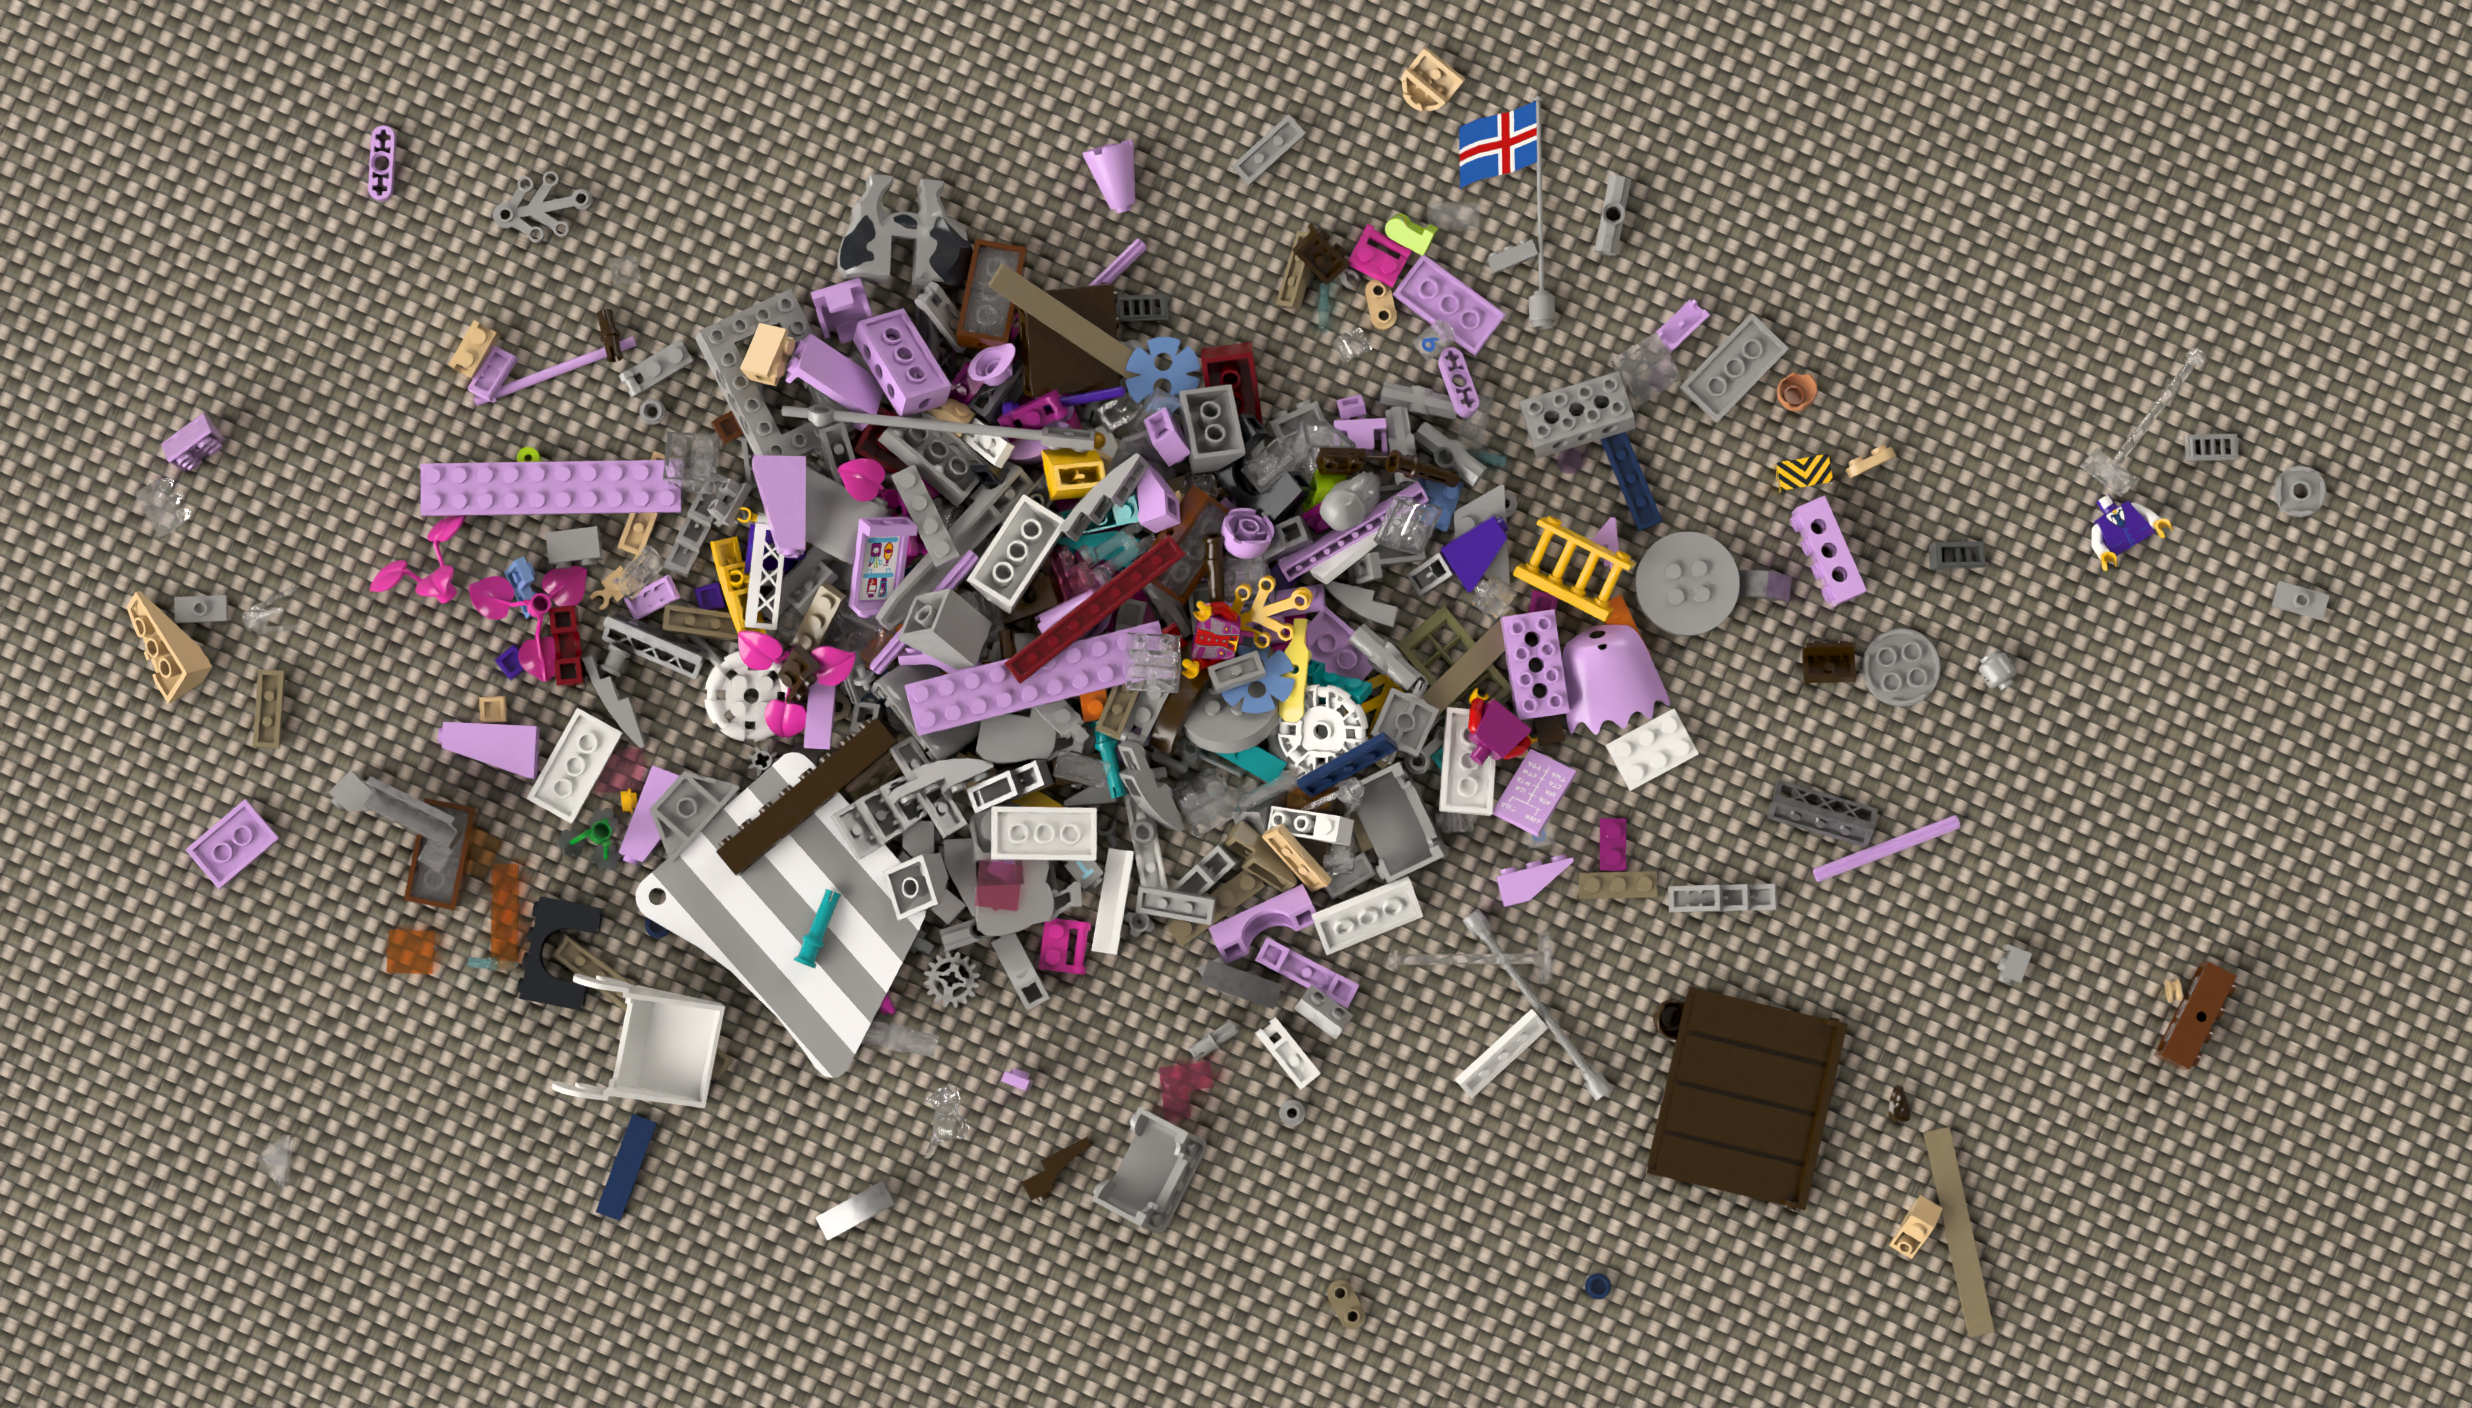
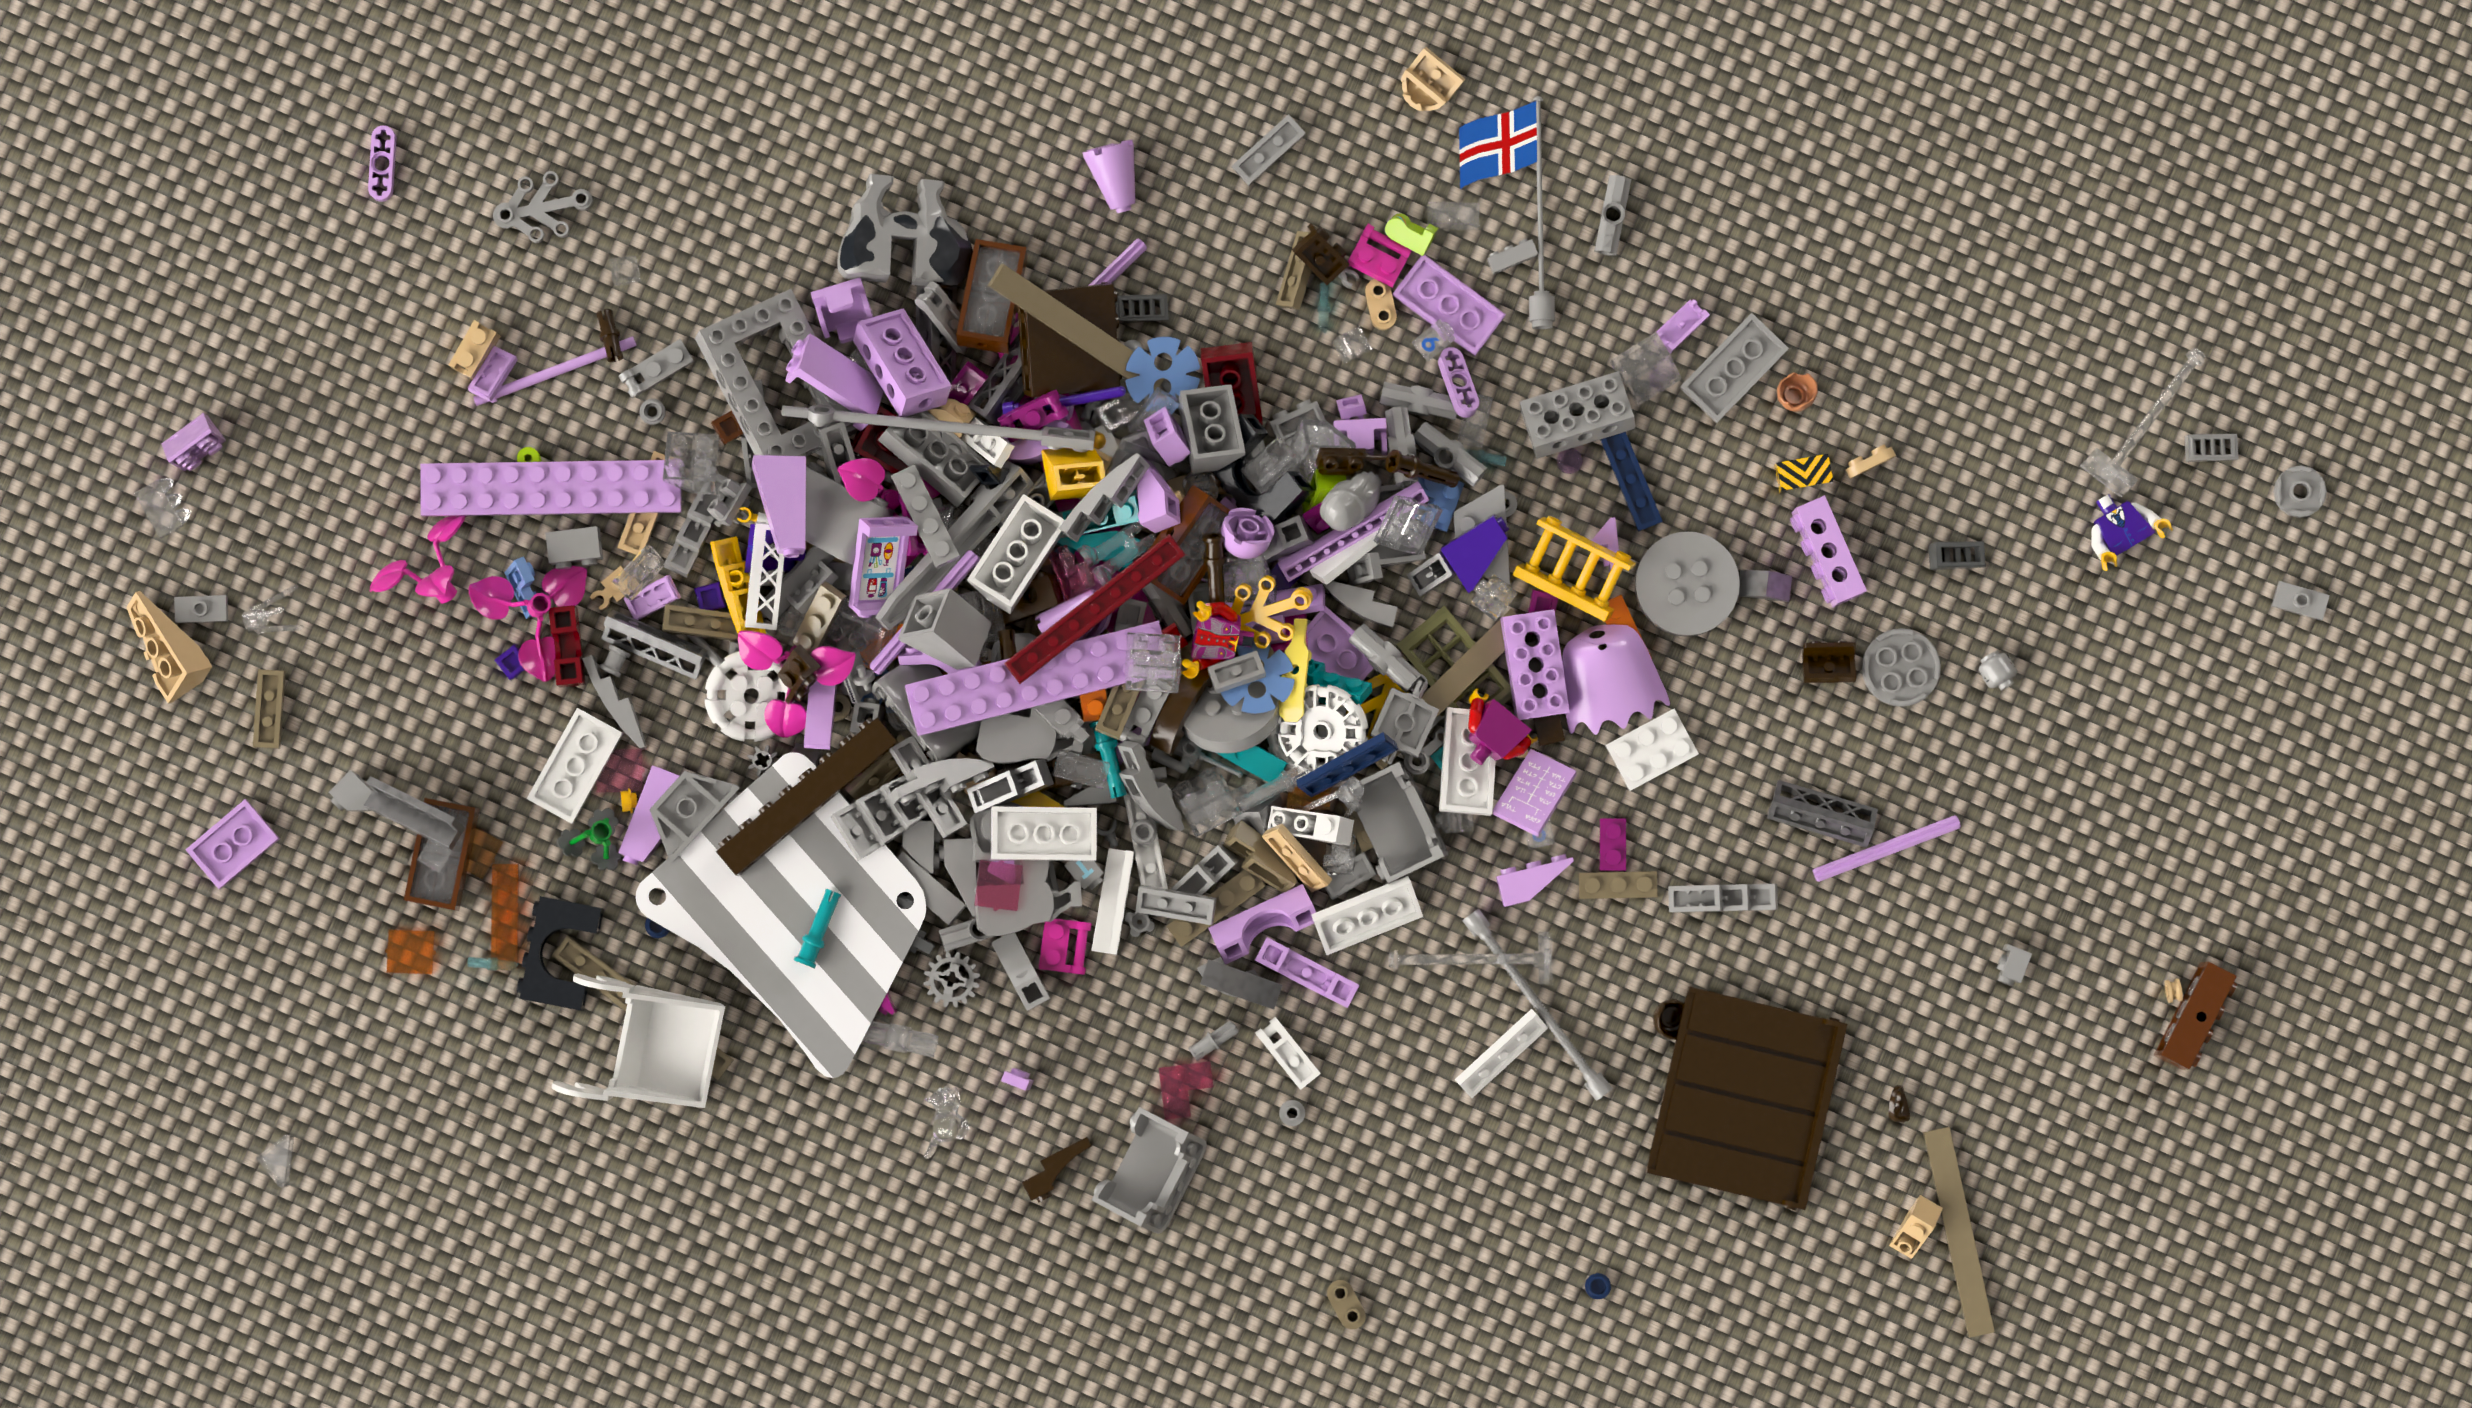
lavender slope [438,722,540,779] -> none
tan tile [479,696,507,724] -> none
dark blue tile [596,1114,657,1221] -> none
tan brick [740,323,796,386] -> none
slope [815,1181,896,1240] -> none
light grey slope [883,853,948,921] -> none
lavender piece [968,343,1016,386] -> none
light grey bracket [1294,985,1354,1040] -> none

